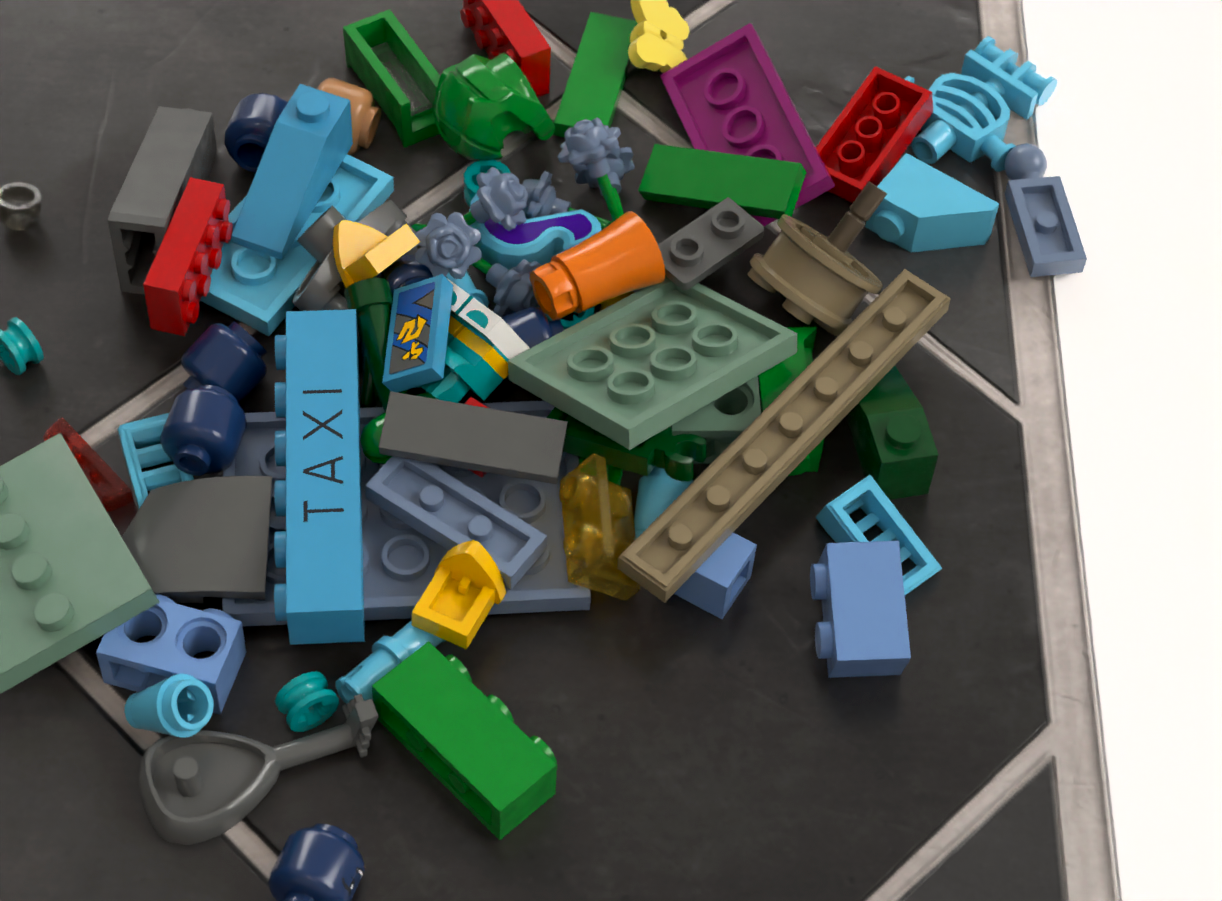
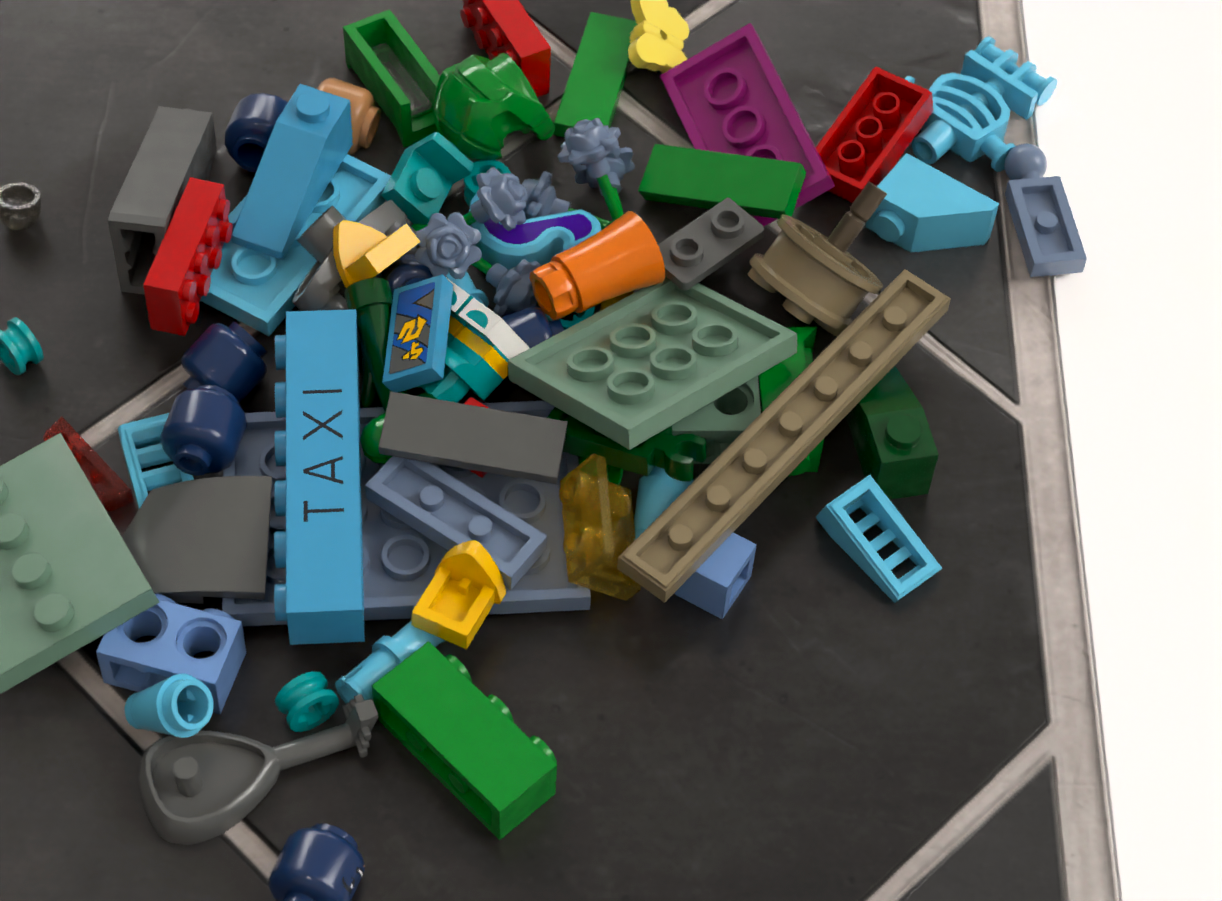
medium blue brick [810,541,911,678] -> none
none -> teal bracket [381,132,474,224]

